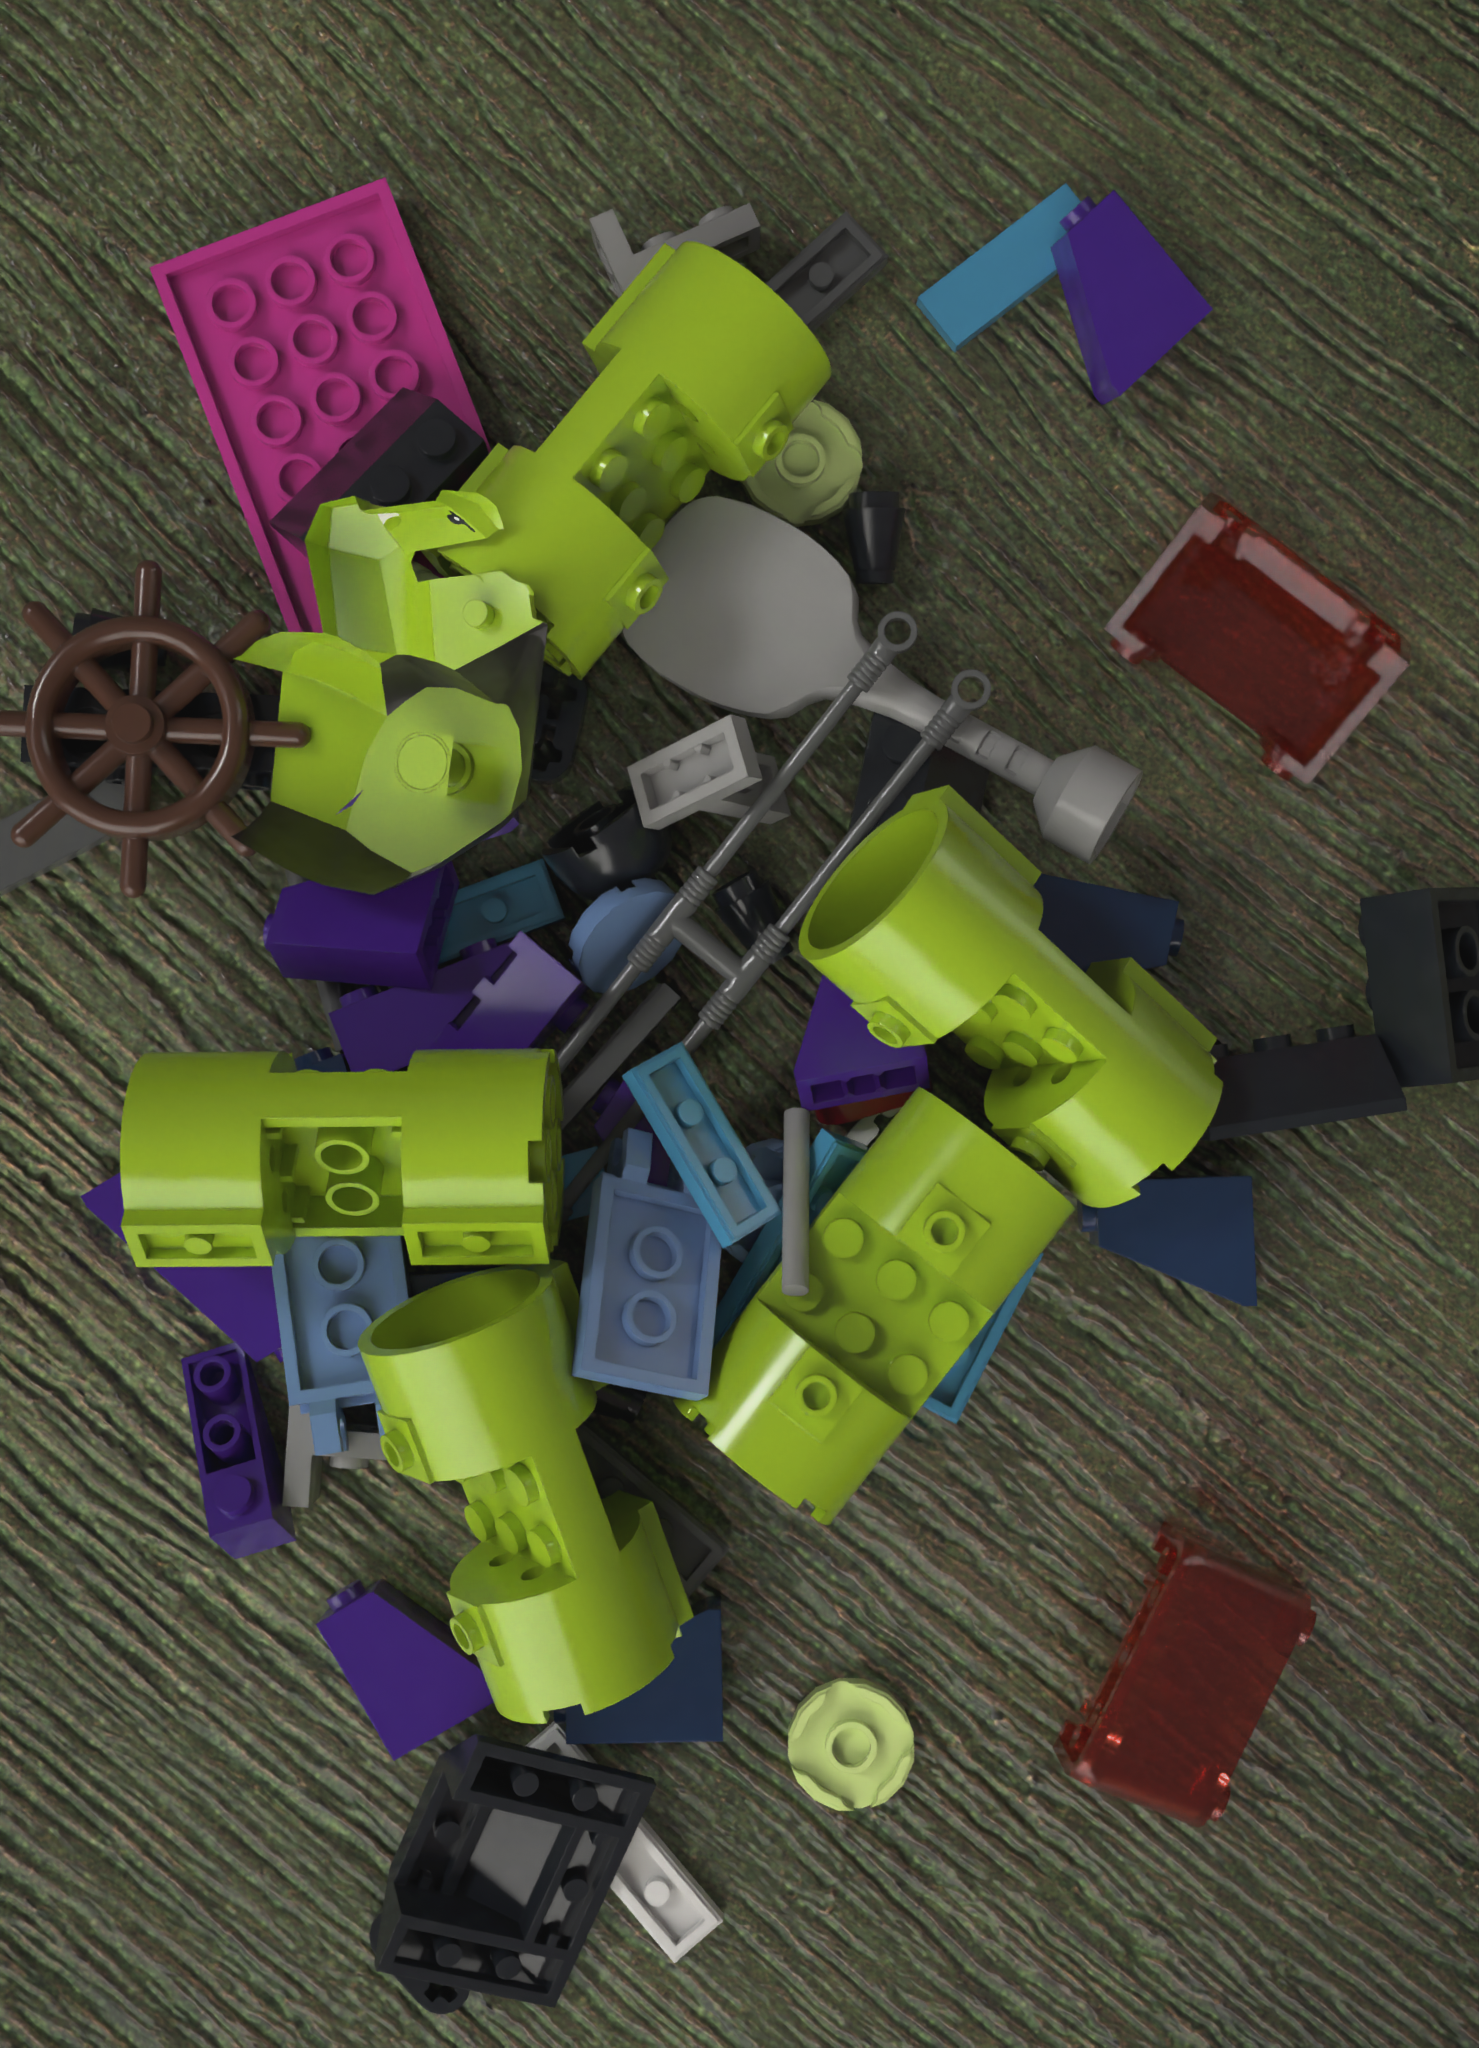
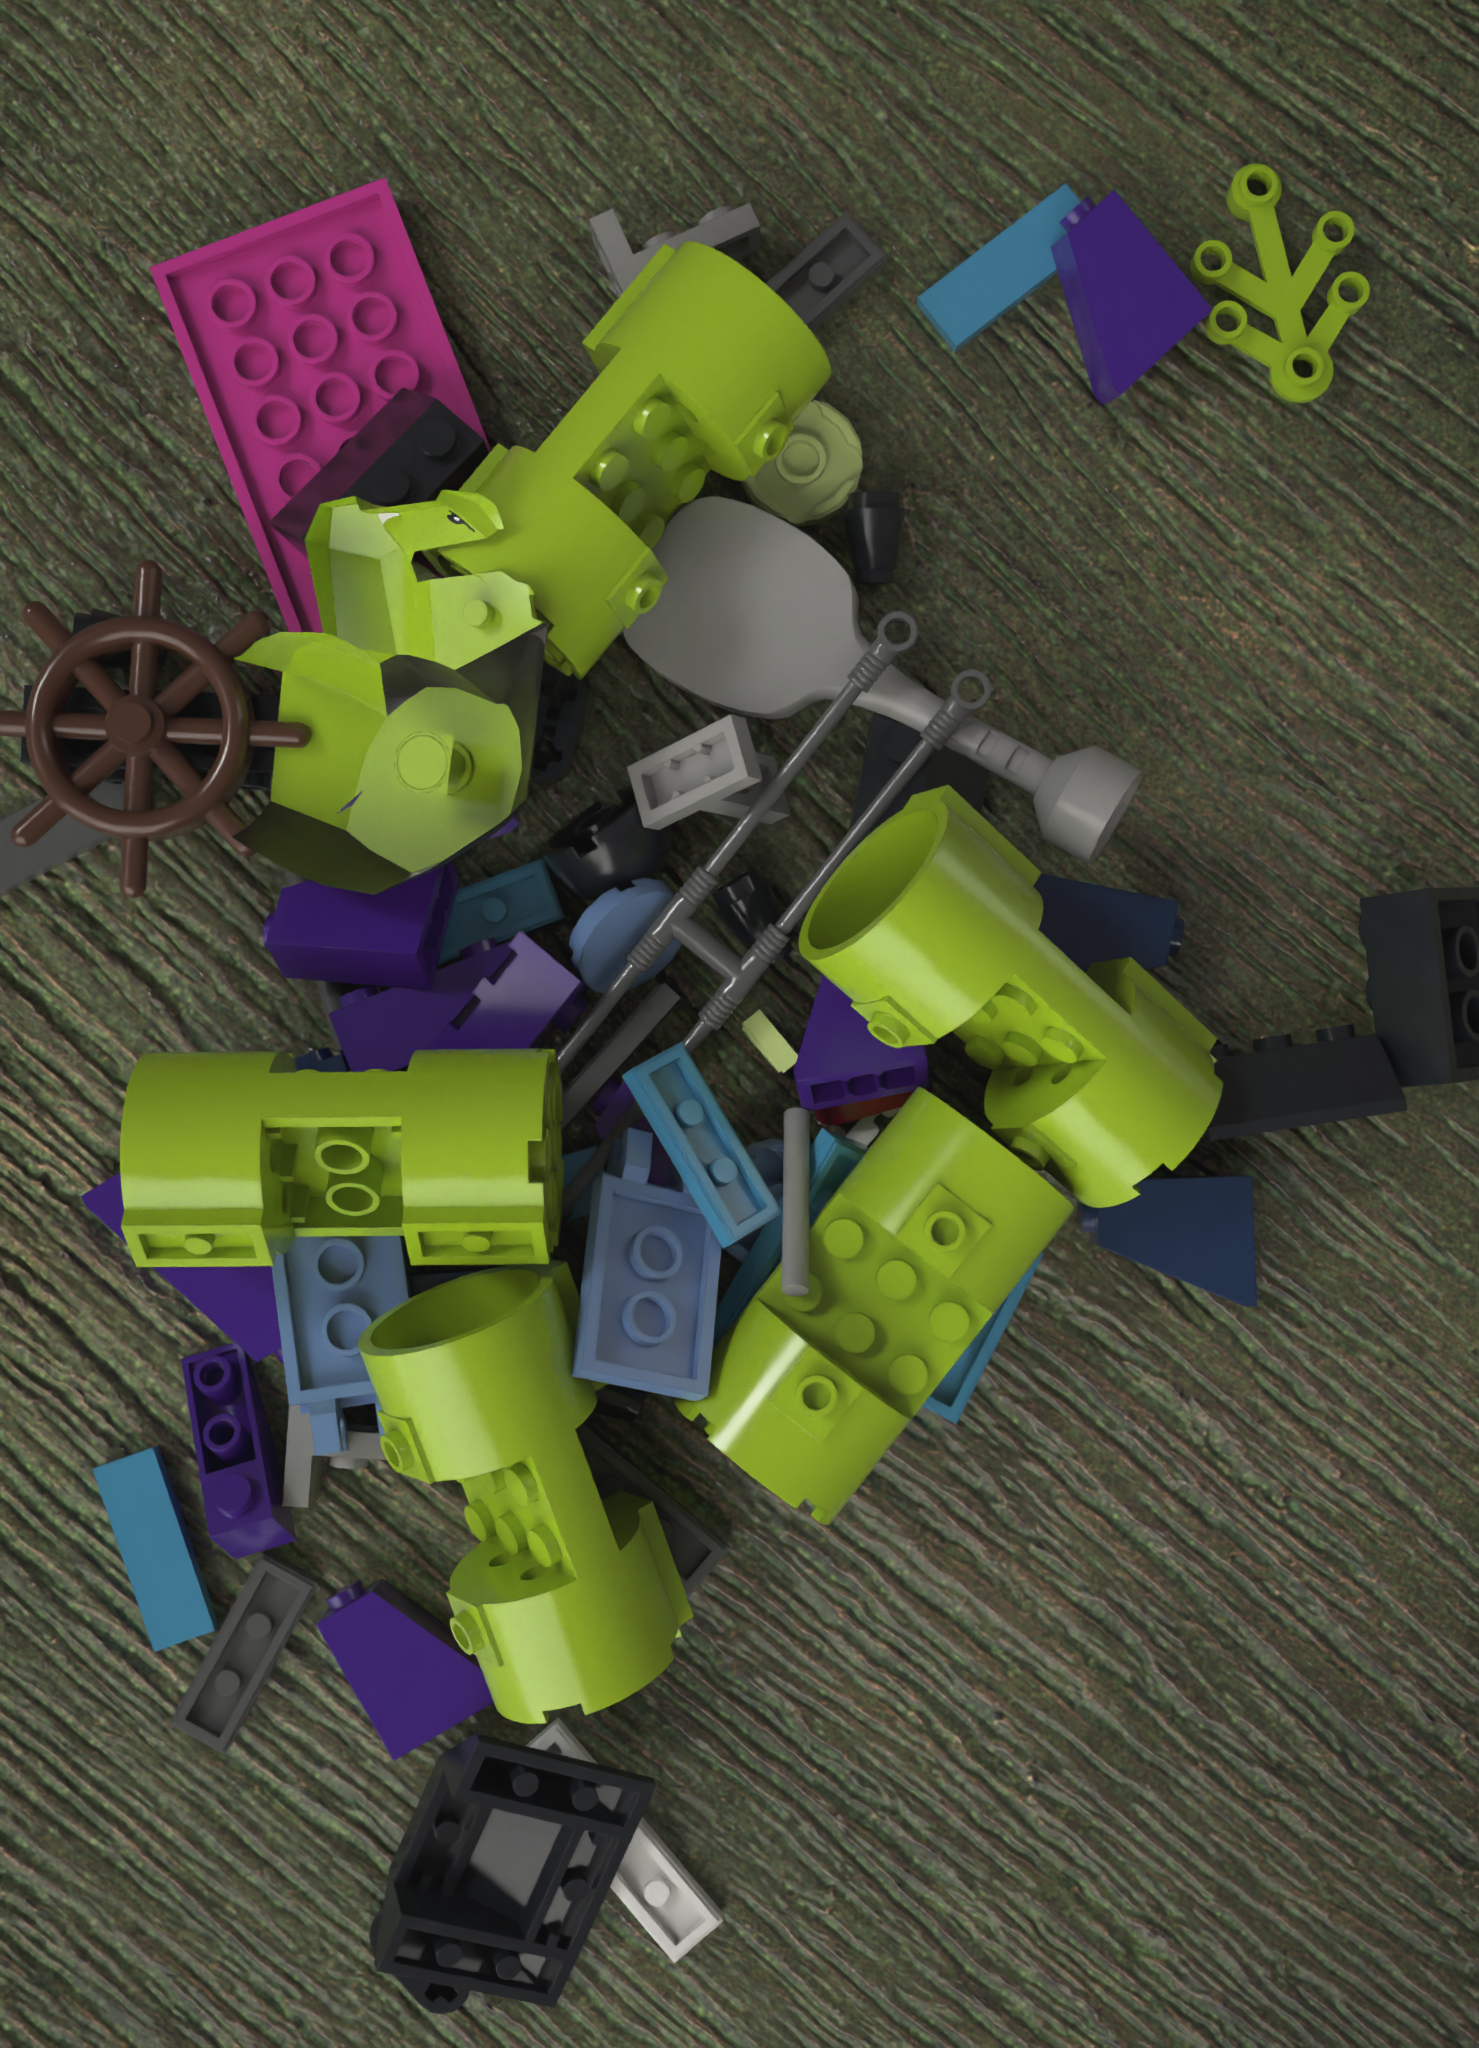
dark blue slope [554,1596,723,1744] -> none
yellowish green tile [788,1678,914,1811] -> none
clear red windscreen [1053,1519,1316,1828] -> none
clear red windscreen [1104,492,1412,785] -> none
none -> dark azure tile [92,1445,220,1652]
none -> dark grey tile [169,1550,321,1755]
none -> yellowish green tile [742,1009,798,1074]
none -> lime plant [1190,164,1370,403]

